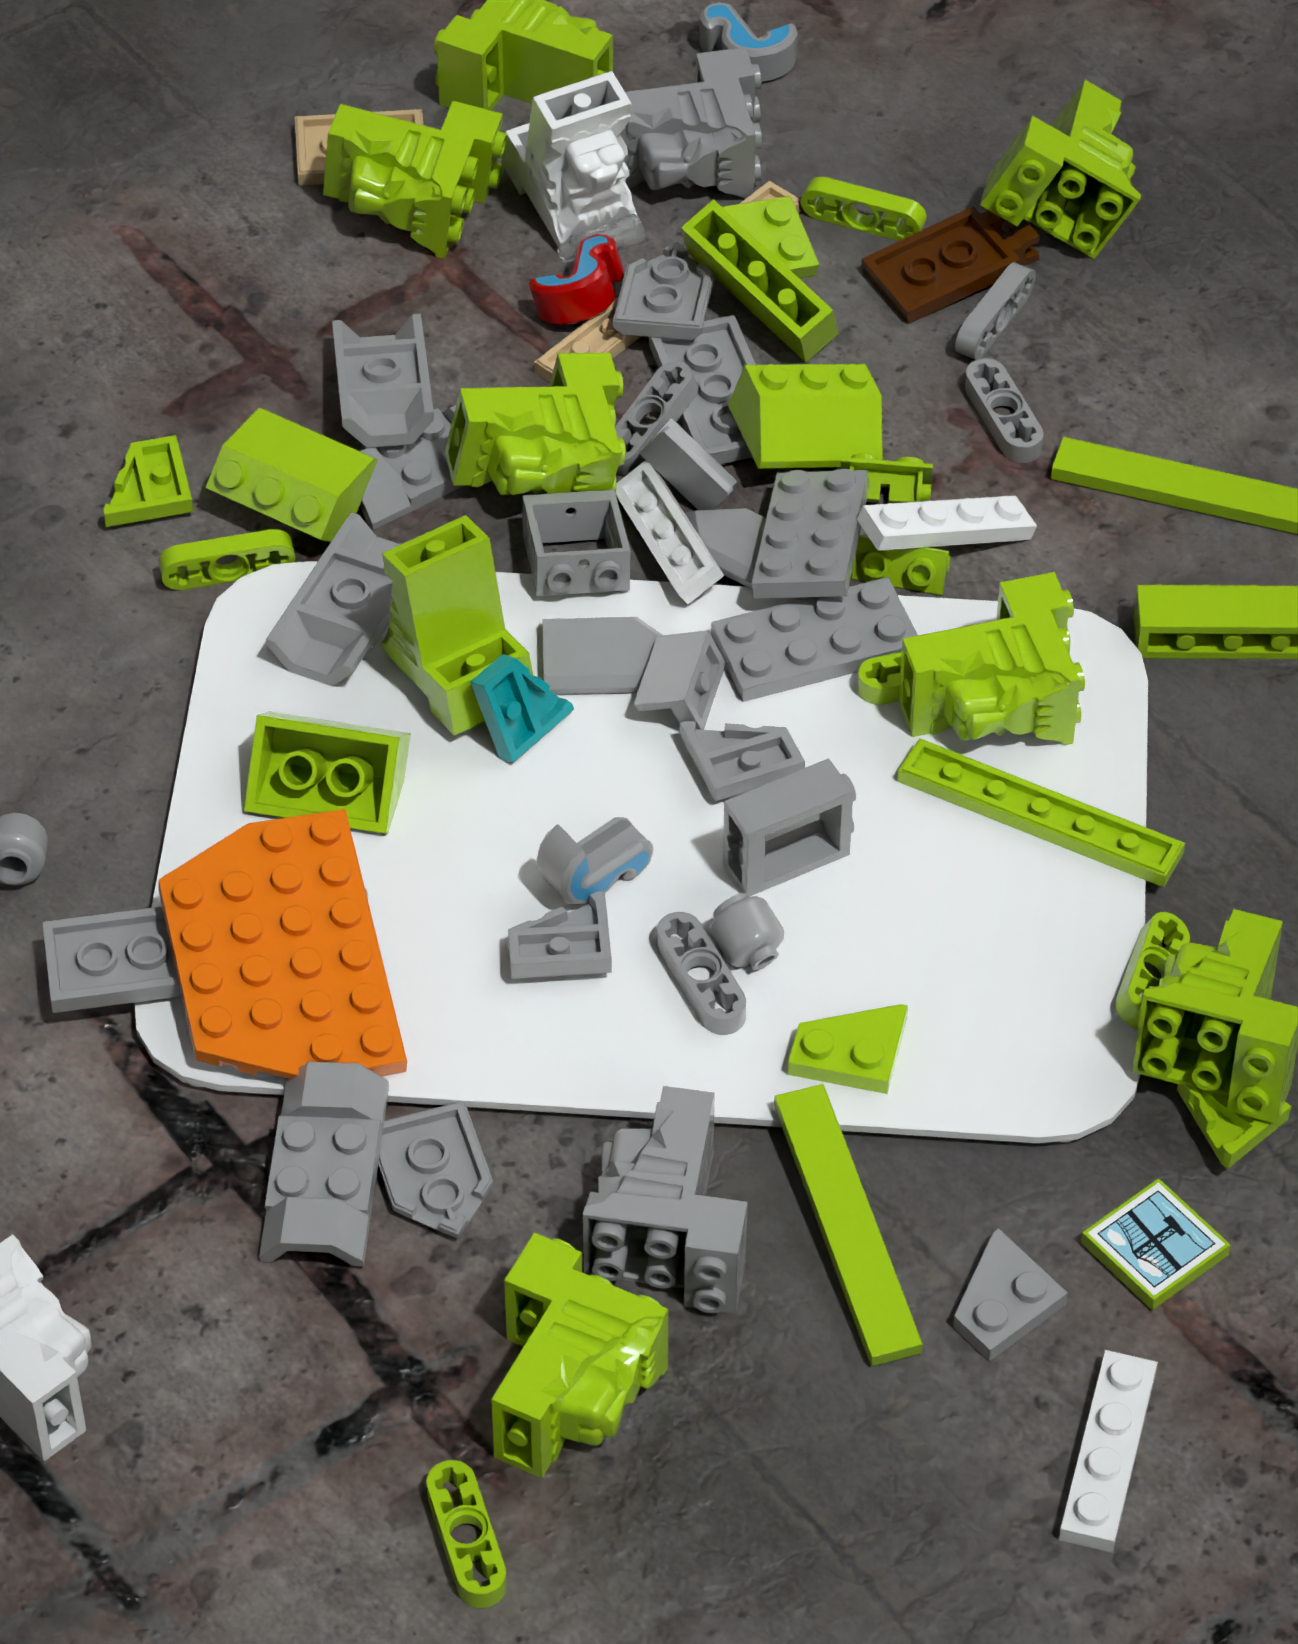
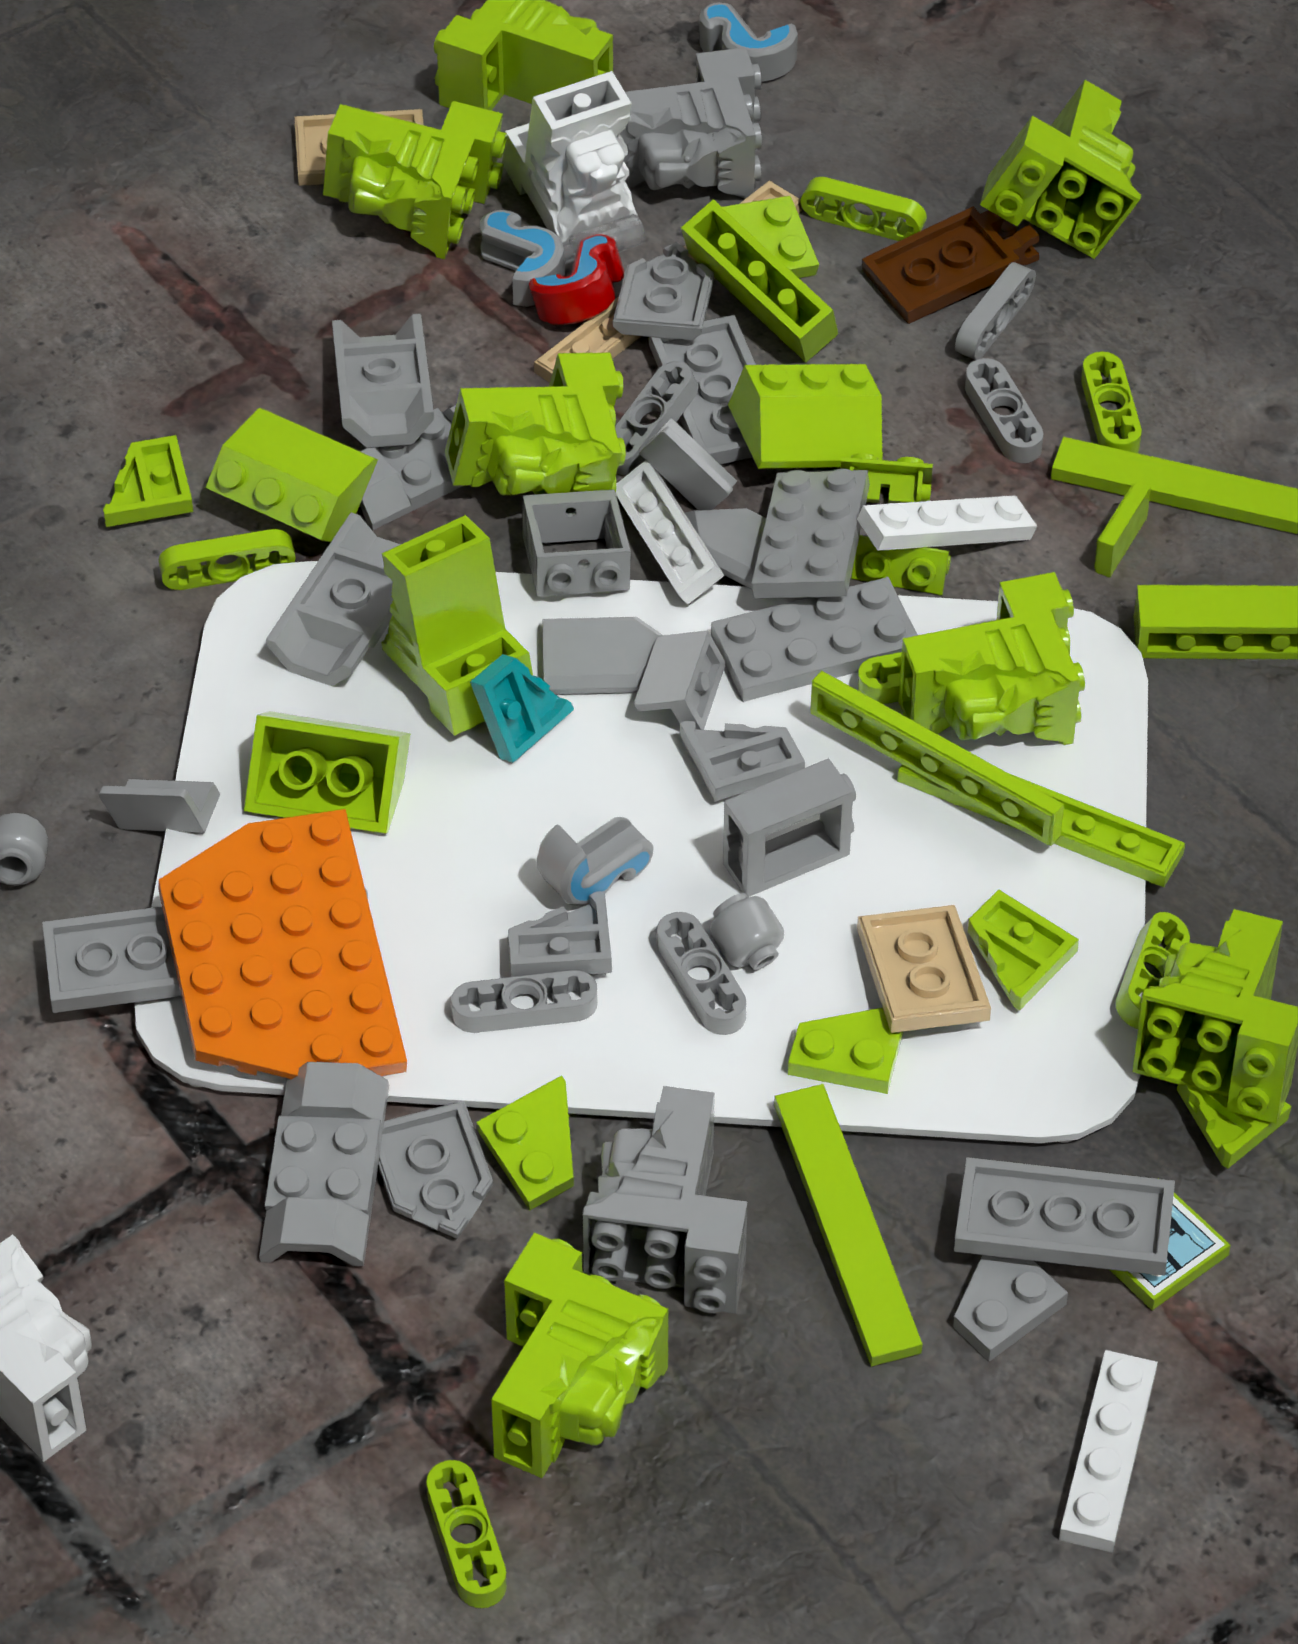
none -> light grey panel [99,779,220,833]
none -> light grey beam [451,970,598,1033]
none -> lime wing [476,1075,574,1211]
none -> light grey animal [480,210,565,307]
none -> lime tile [810,671,1064,846]
none -> tan tile [857,905,991,1033]
none -> light grey plate [954,1157,1175,1276]
none -> lime wing [968,889,1079,1011]
none -> lime beam [1081,351,1142,453]
none -> lime tile [1094,481,1151,578]

